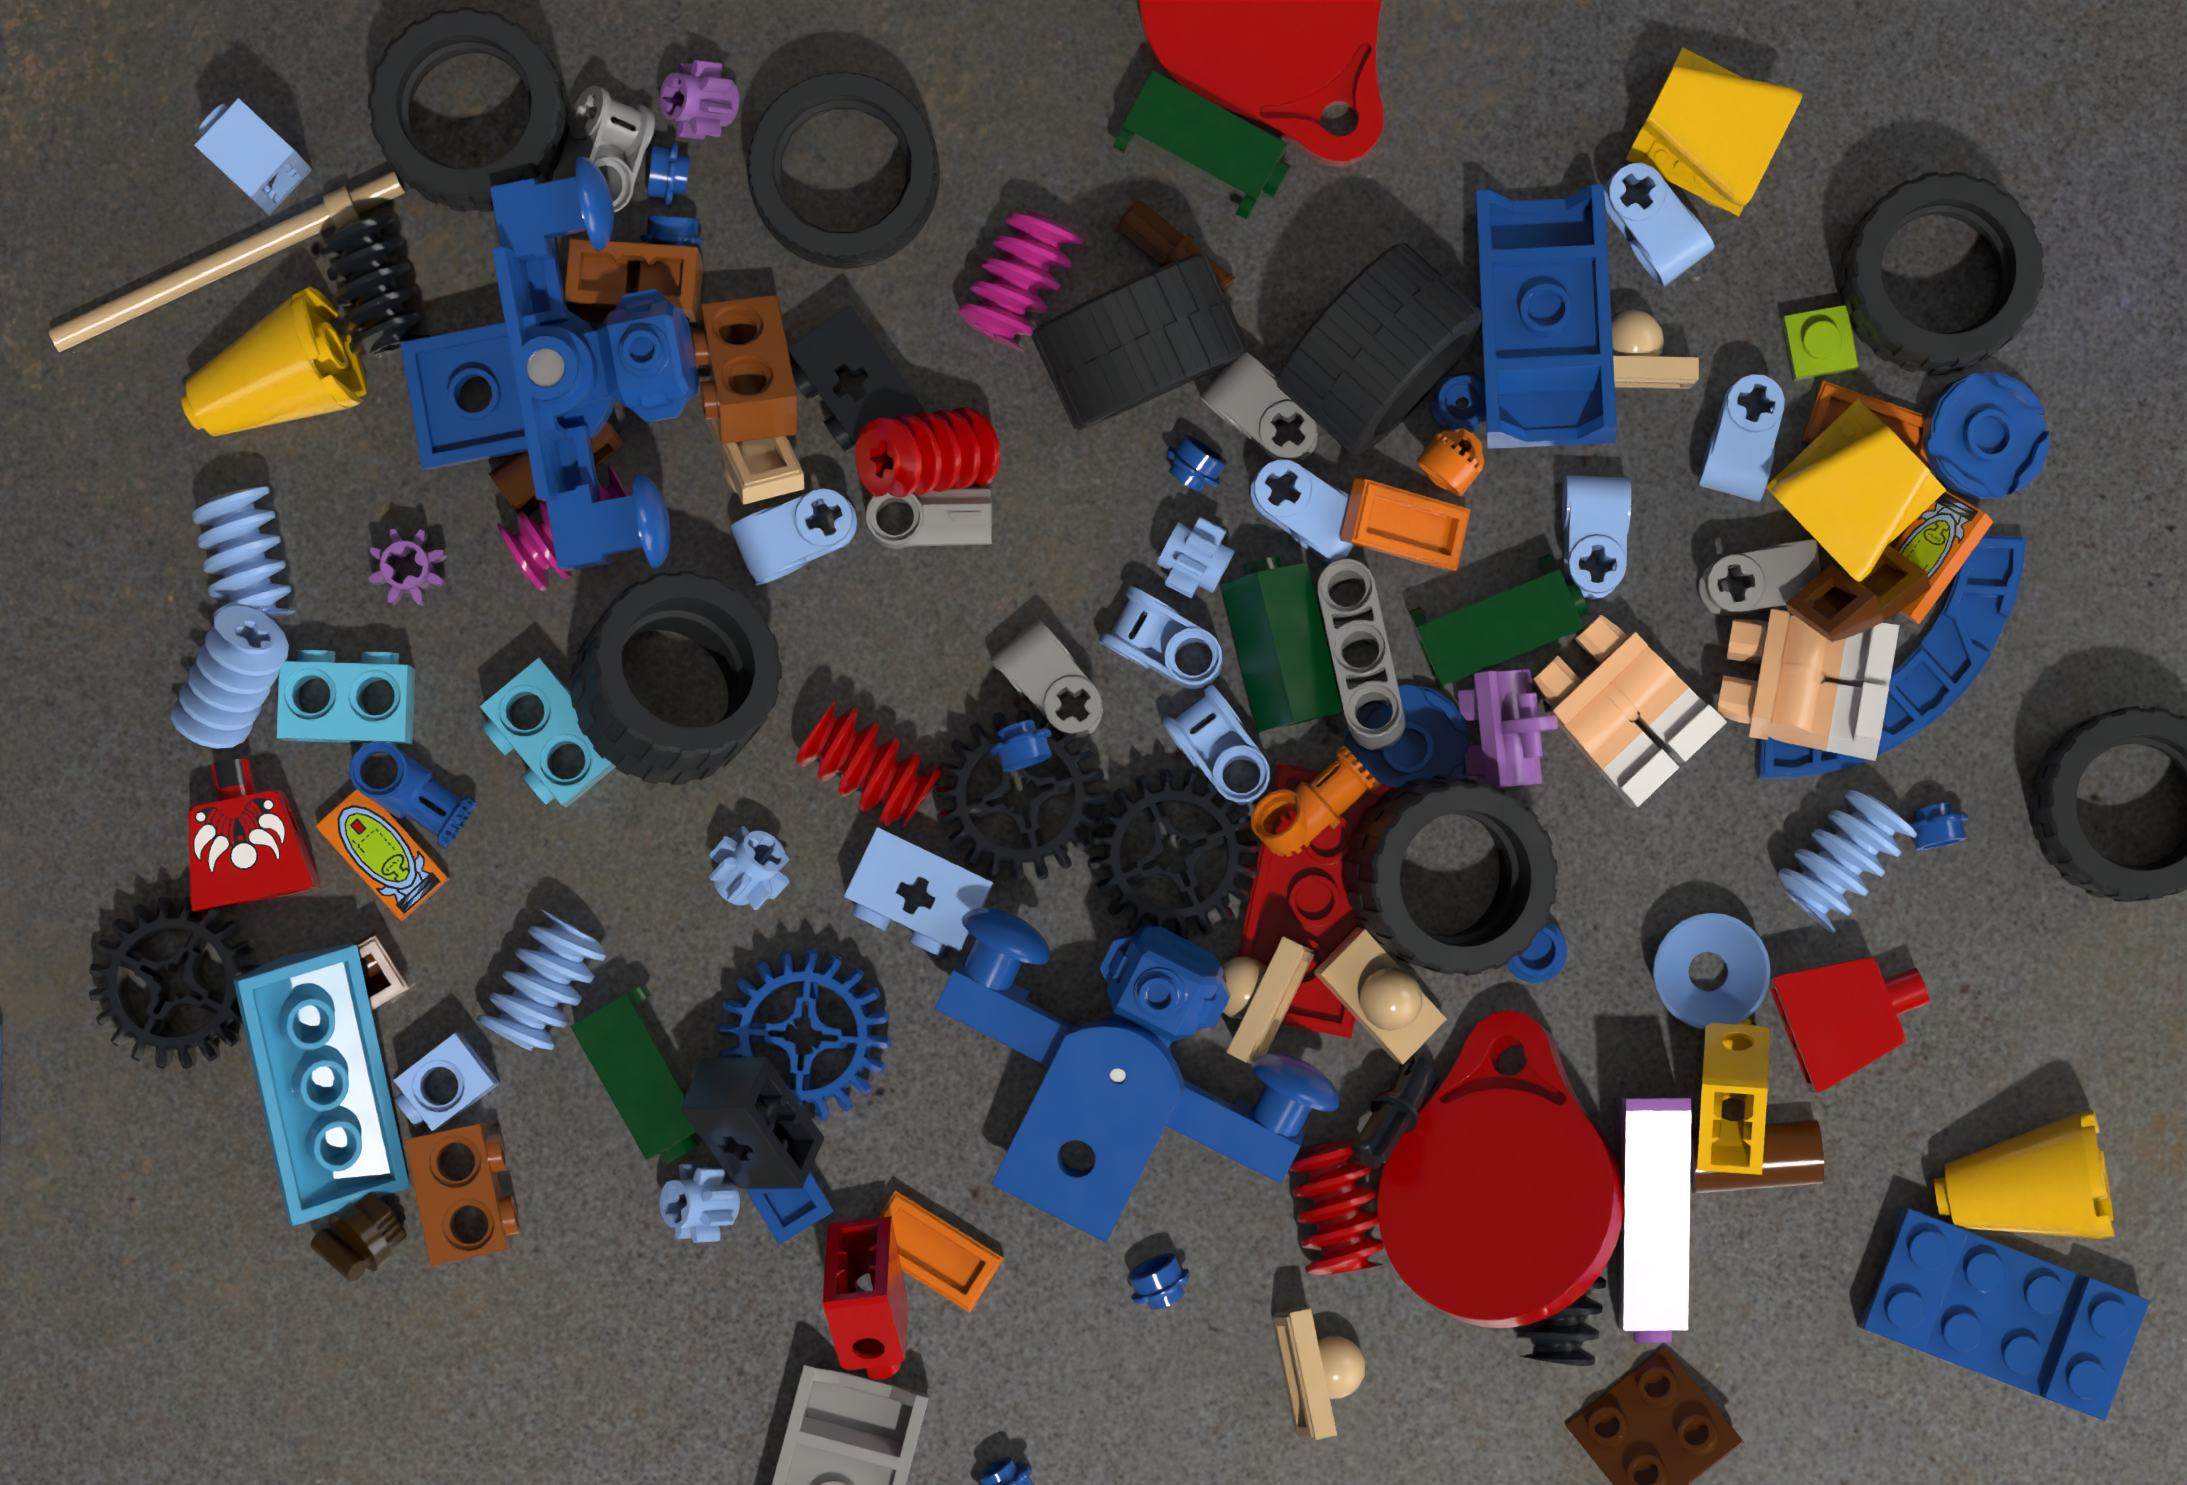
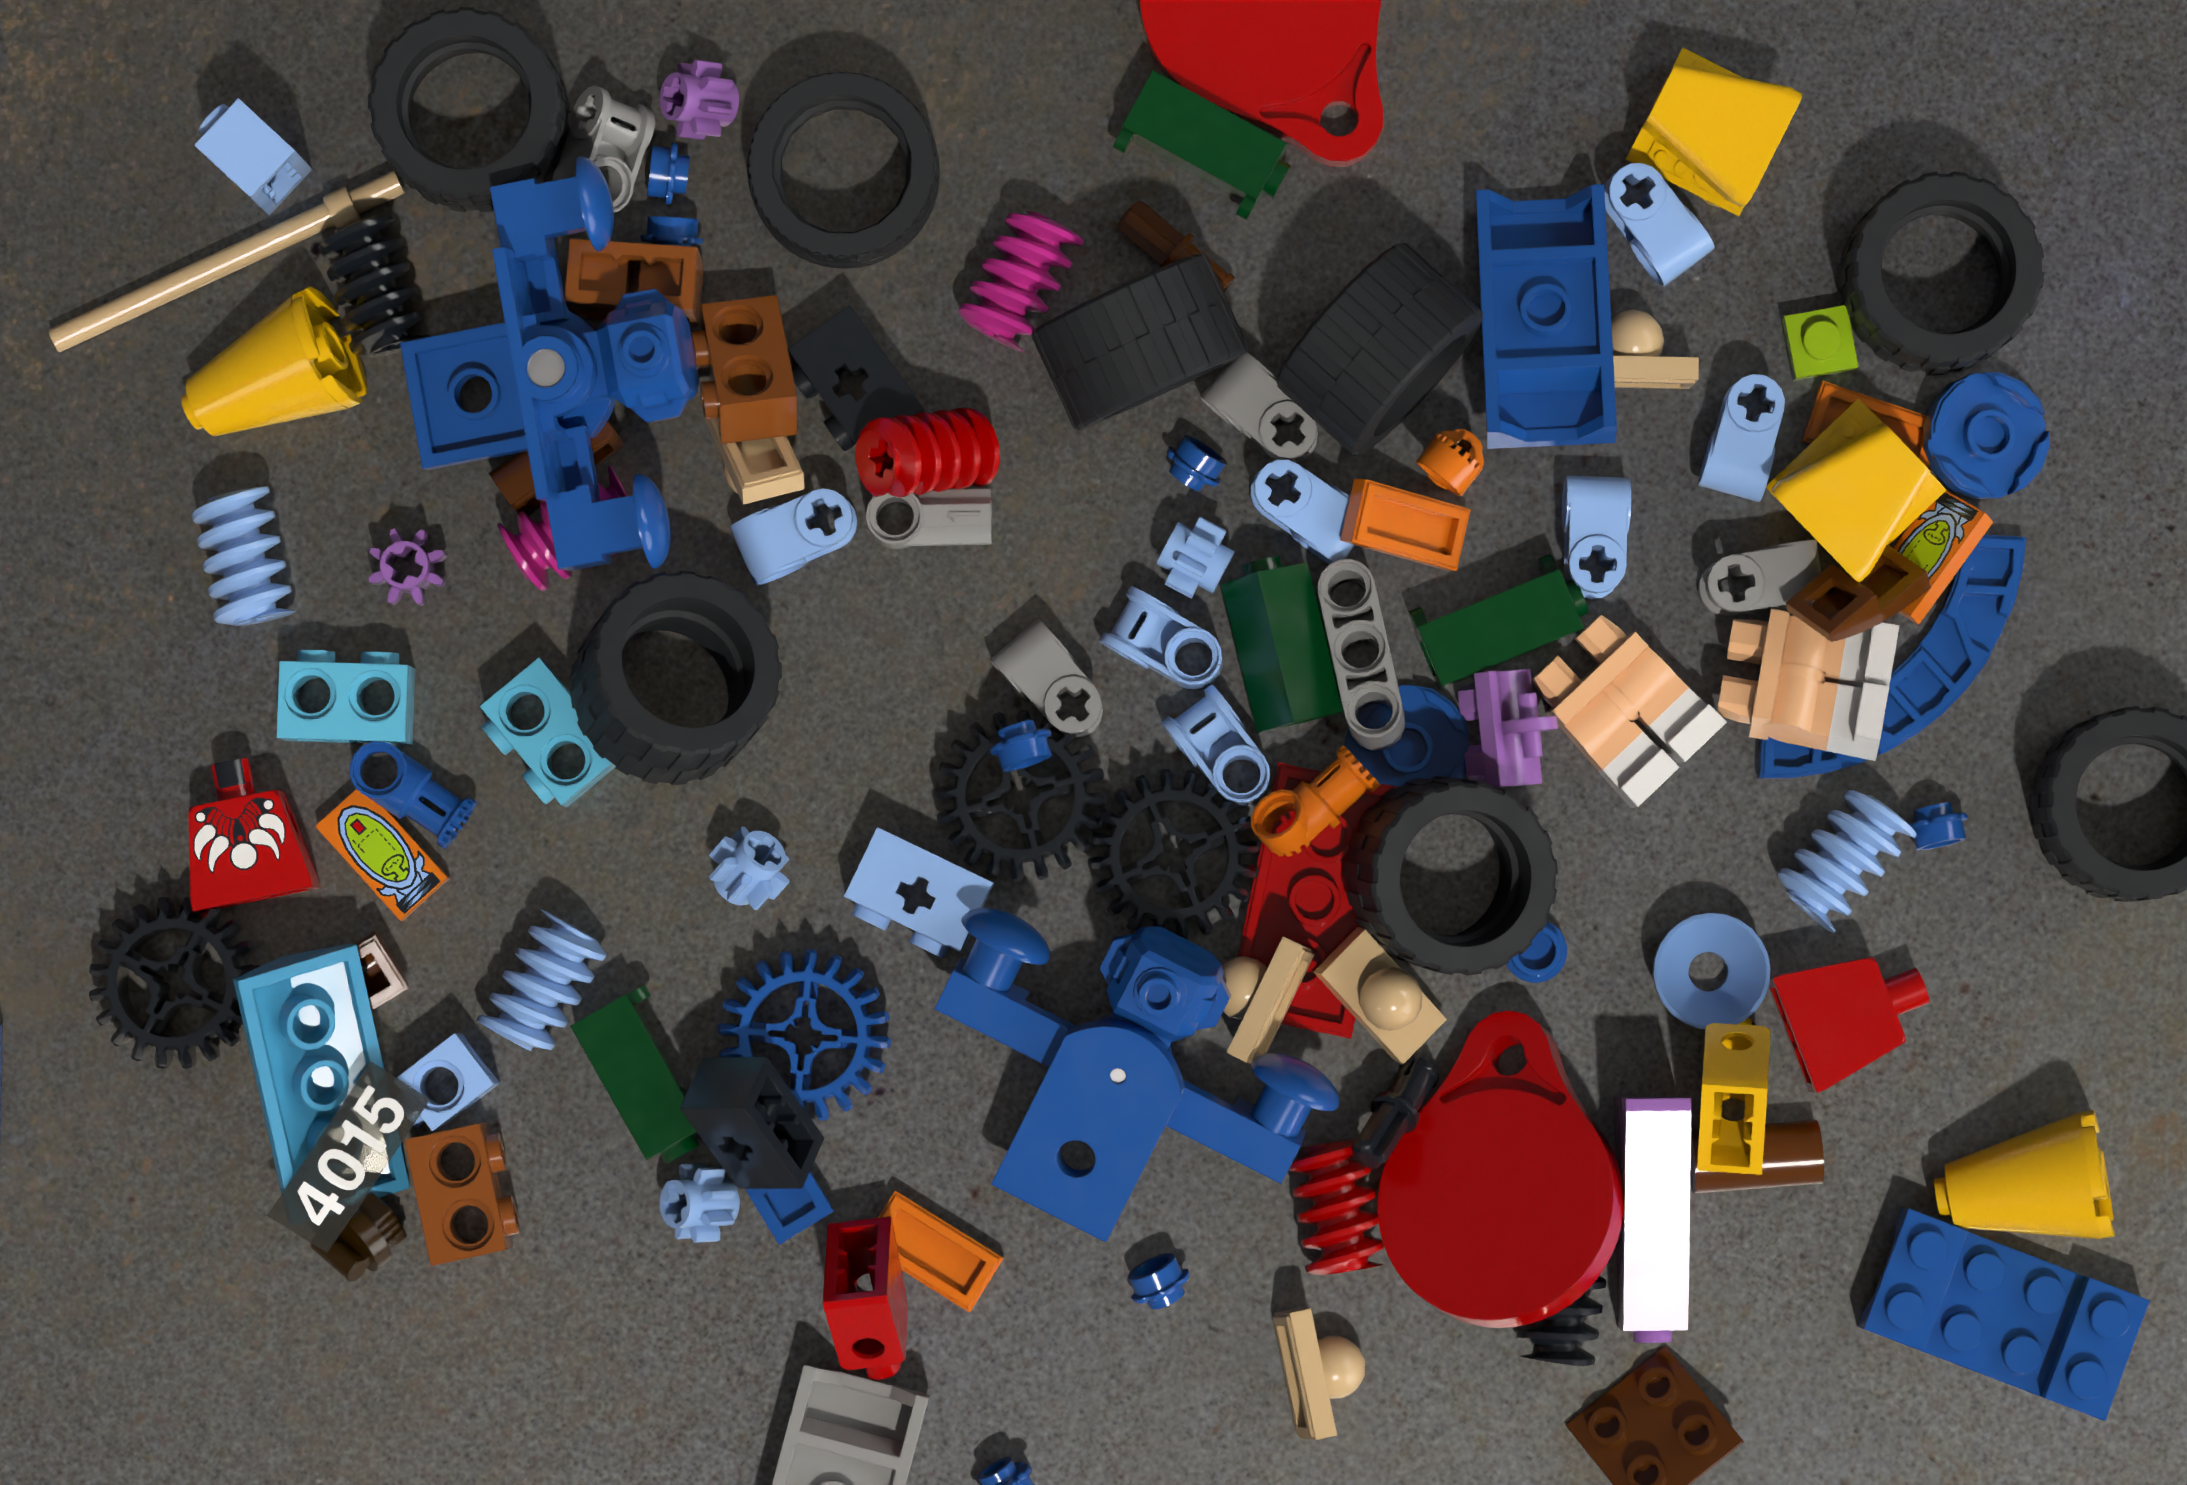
light blue piece [170,606,289,749] -> none
red piece [796,700,942,828] -> none
blue plate [1431,372,1486,433] -> none
none -> clear smoke sticker [267,1061,430,1253]

